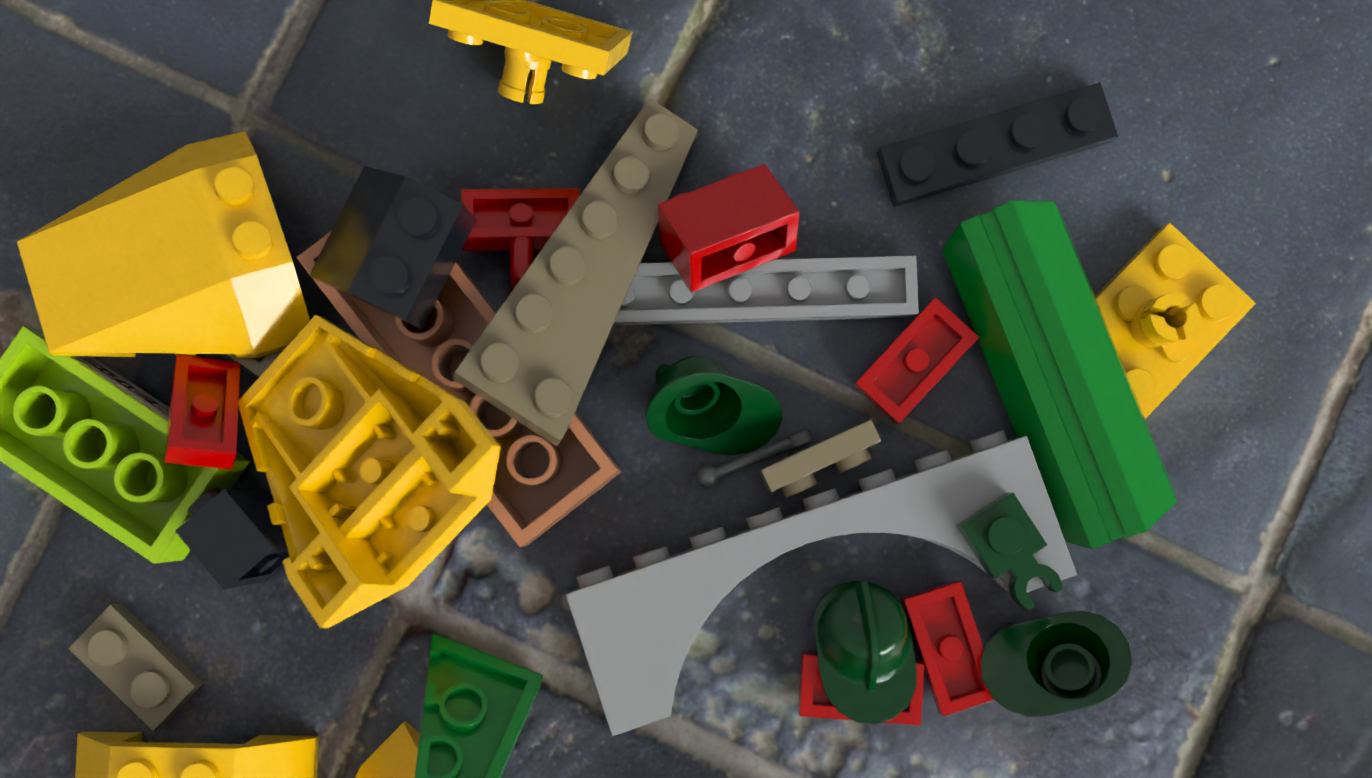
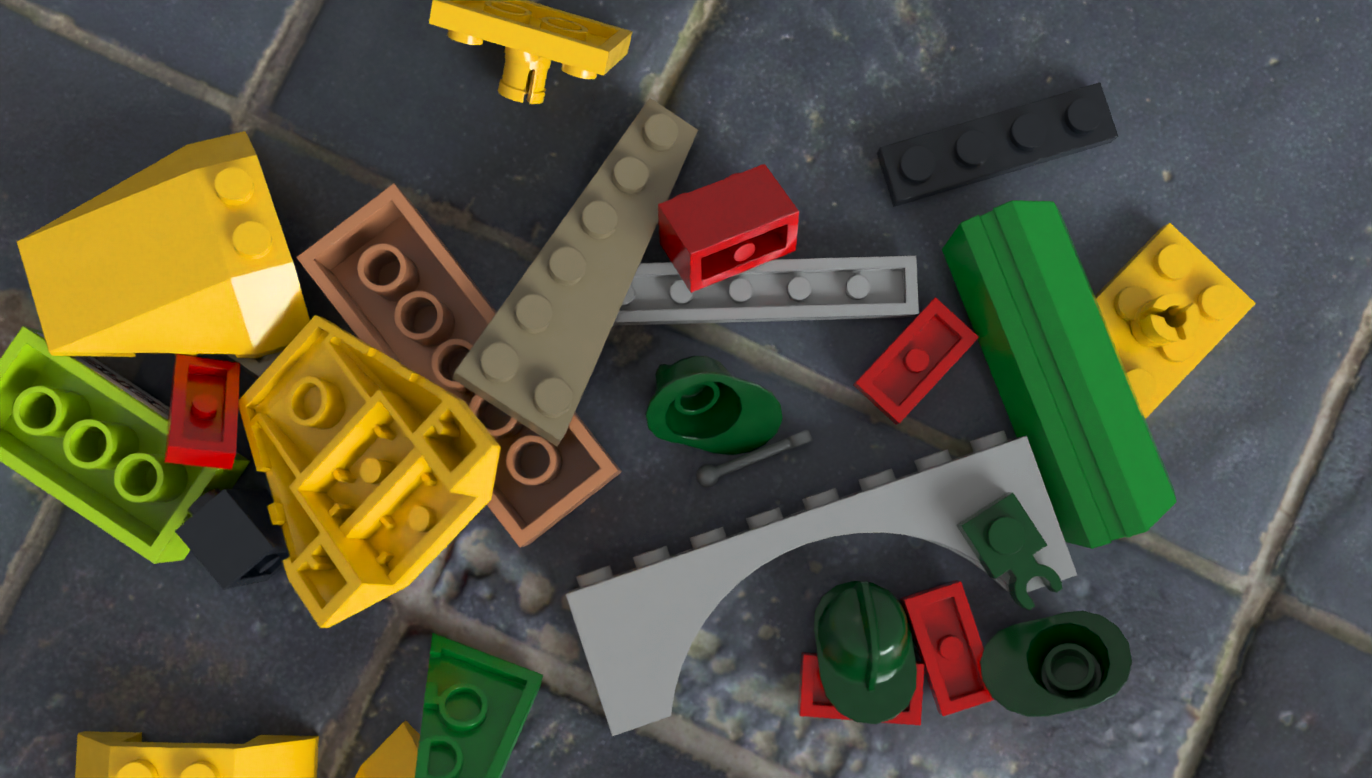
dark tan plate [68,603,204,731] -> none
black slope [309,166,476,330] -> none
red plate [461,188,579,292] -> none
dark tan plate [758,419,881,498] -> none

